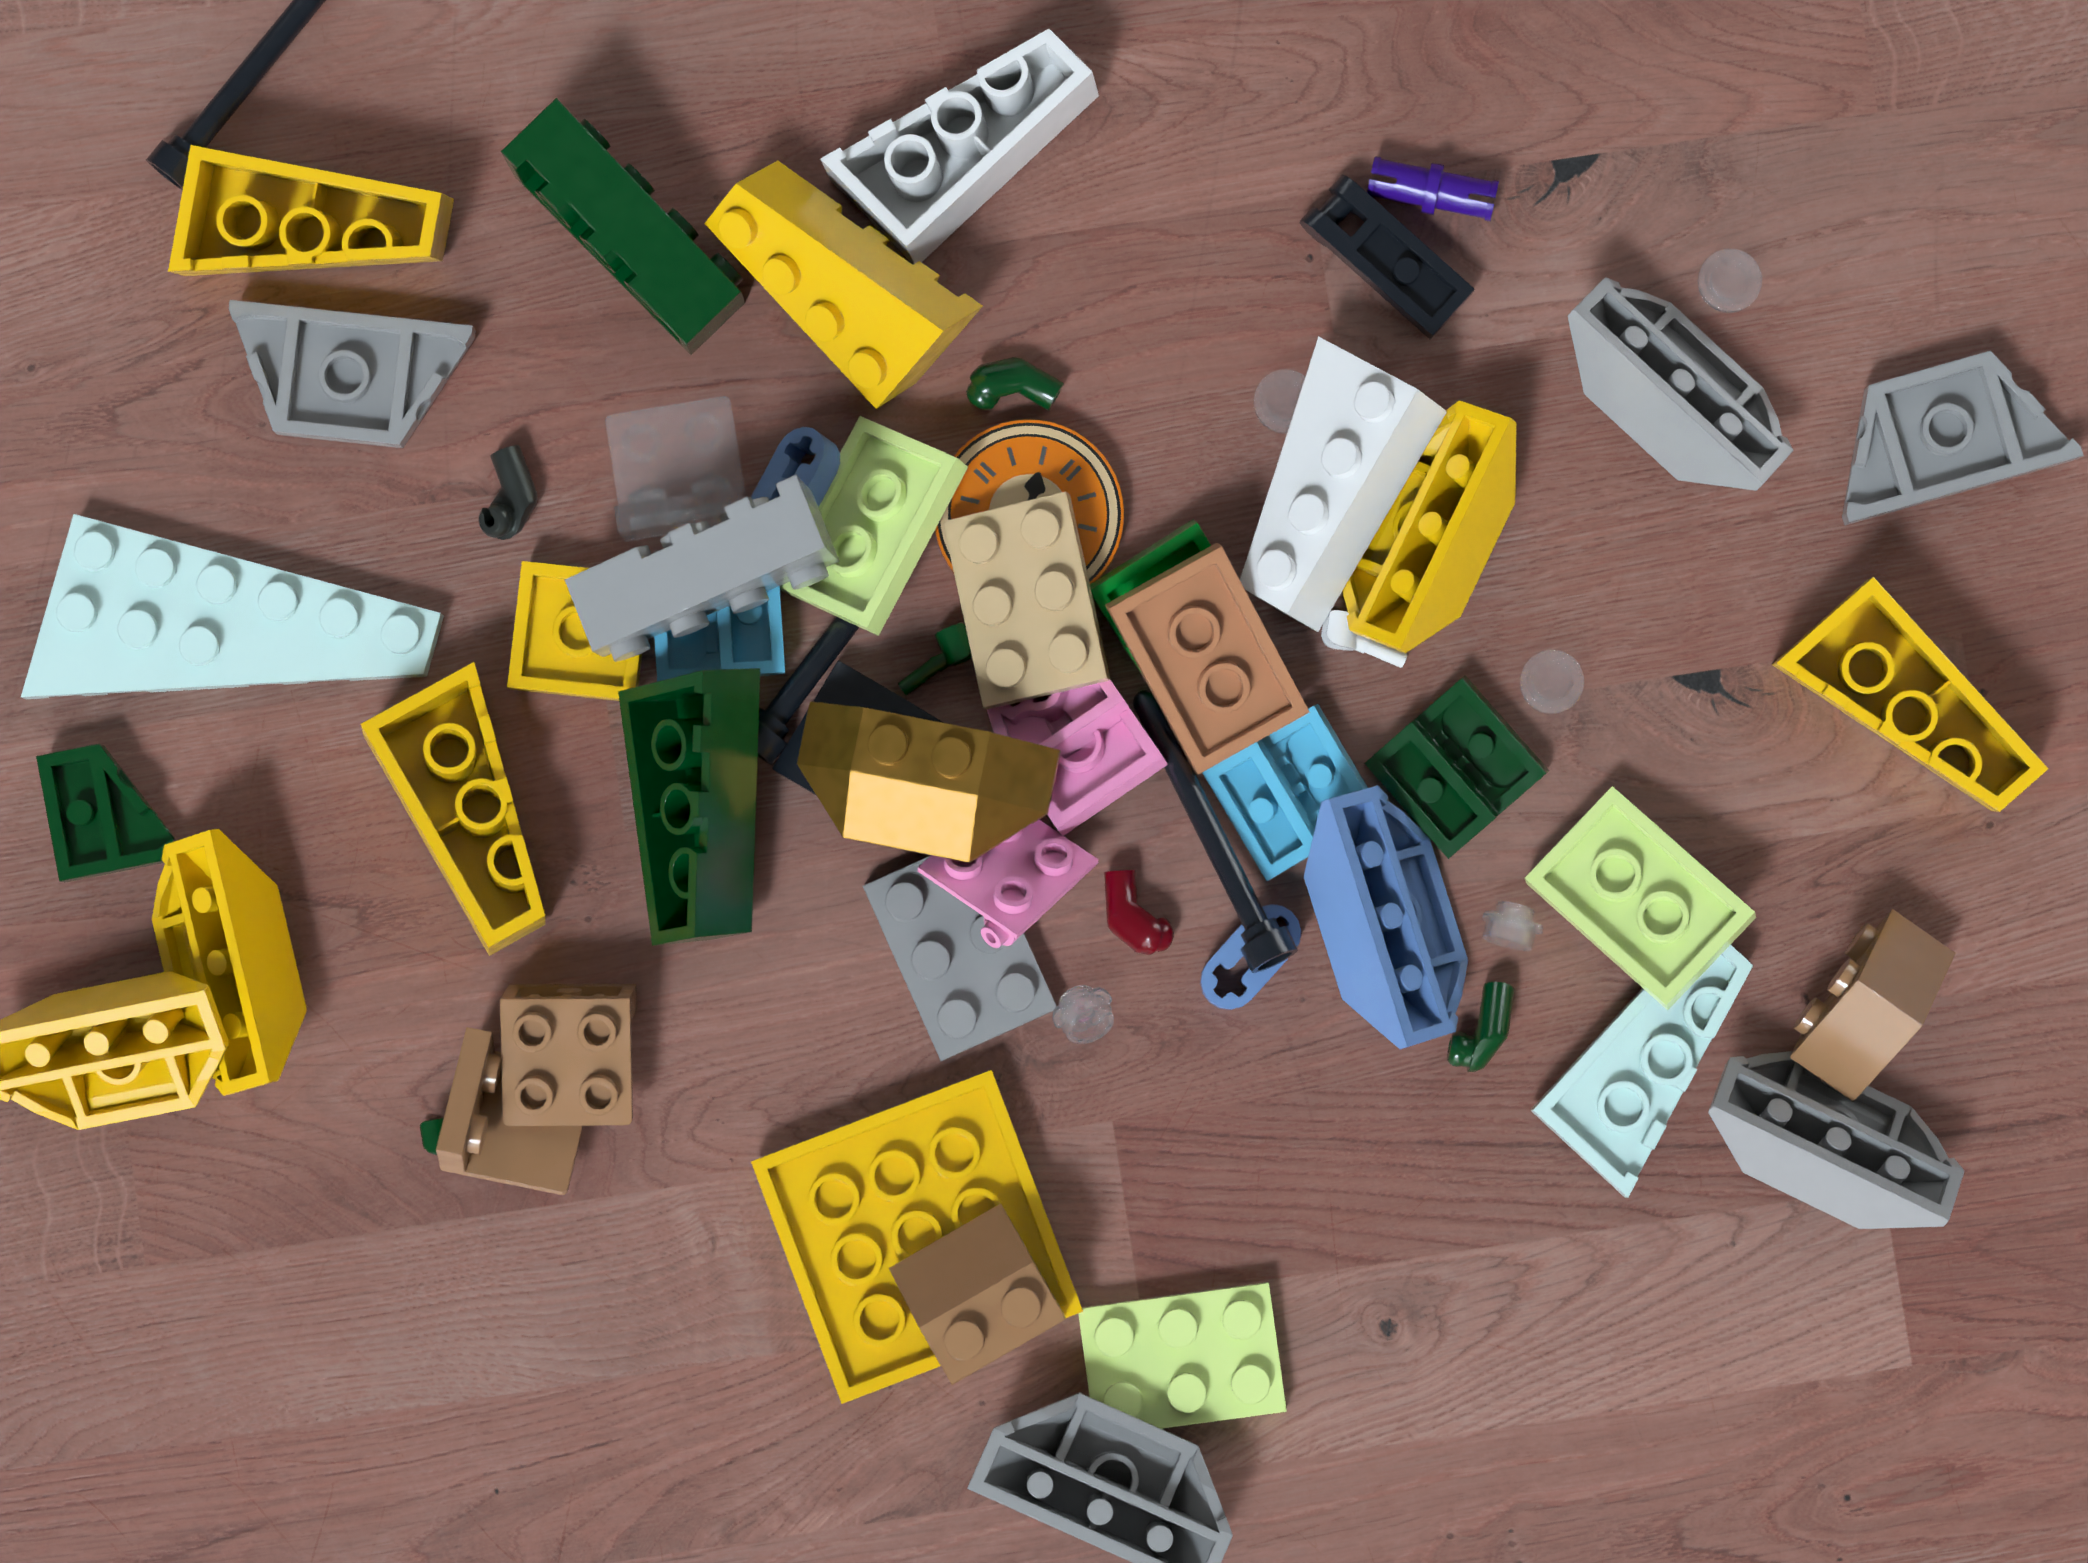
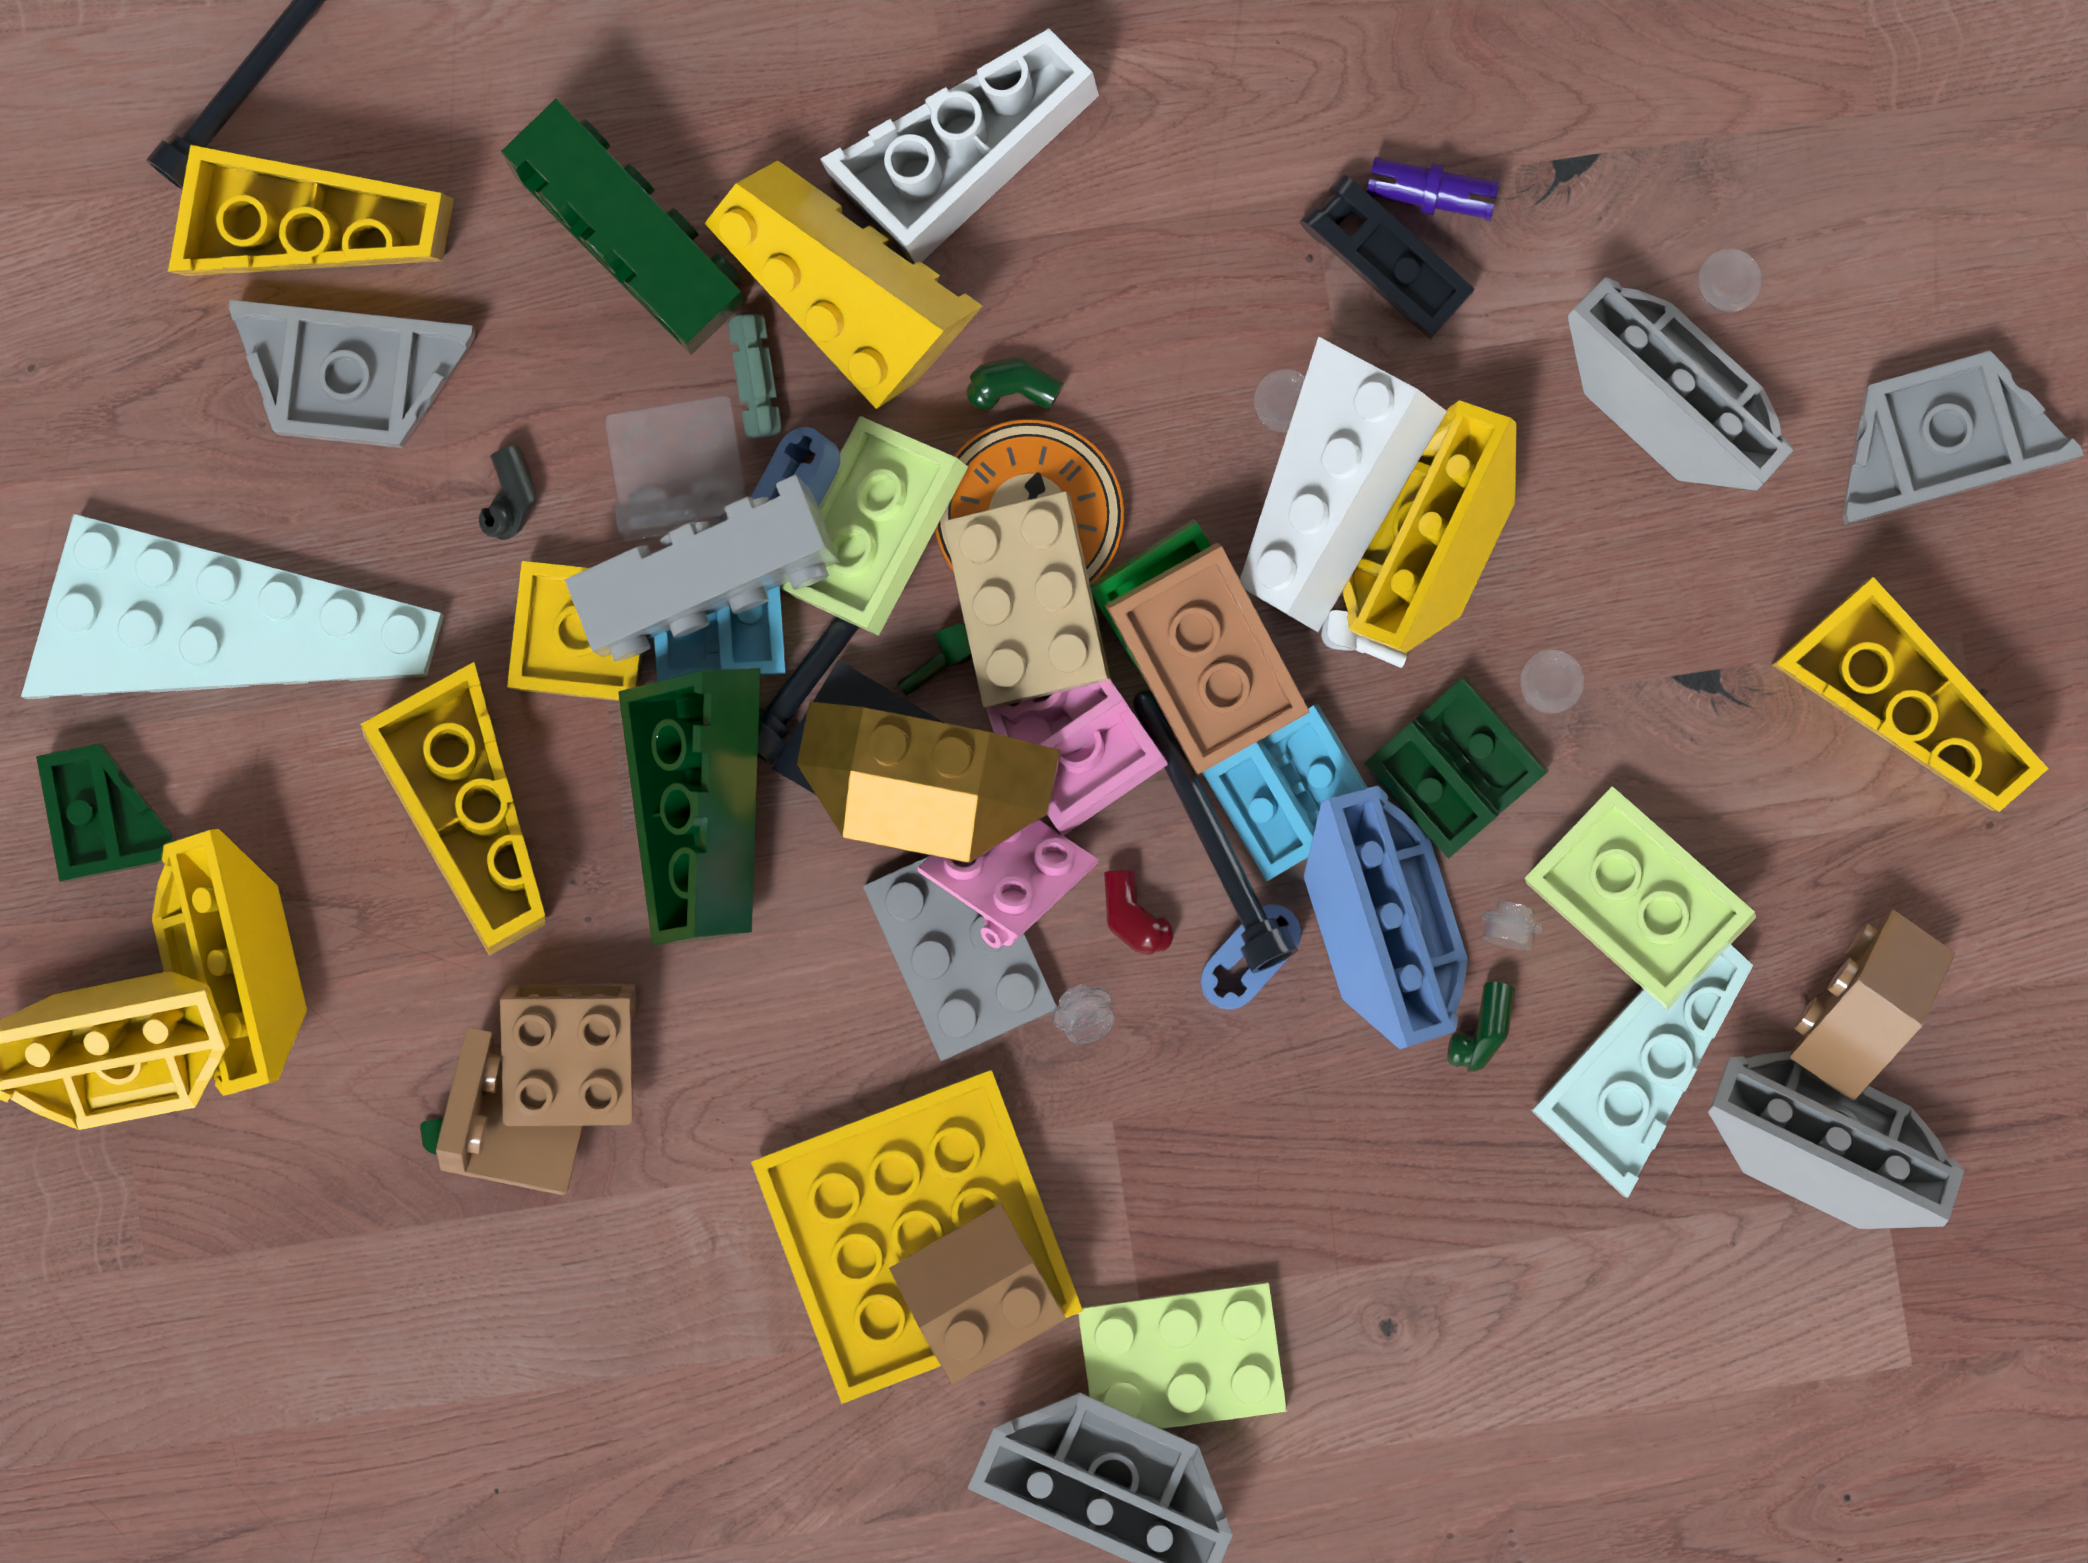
none -> sand green axle [727,313,782,438]

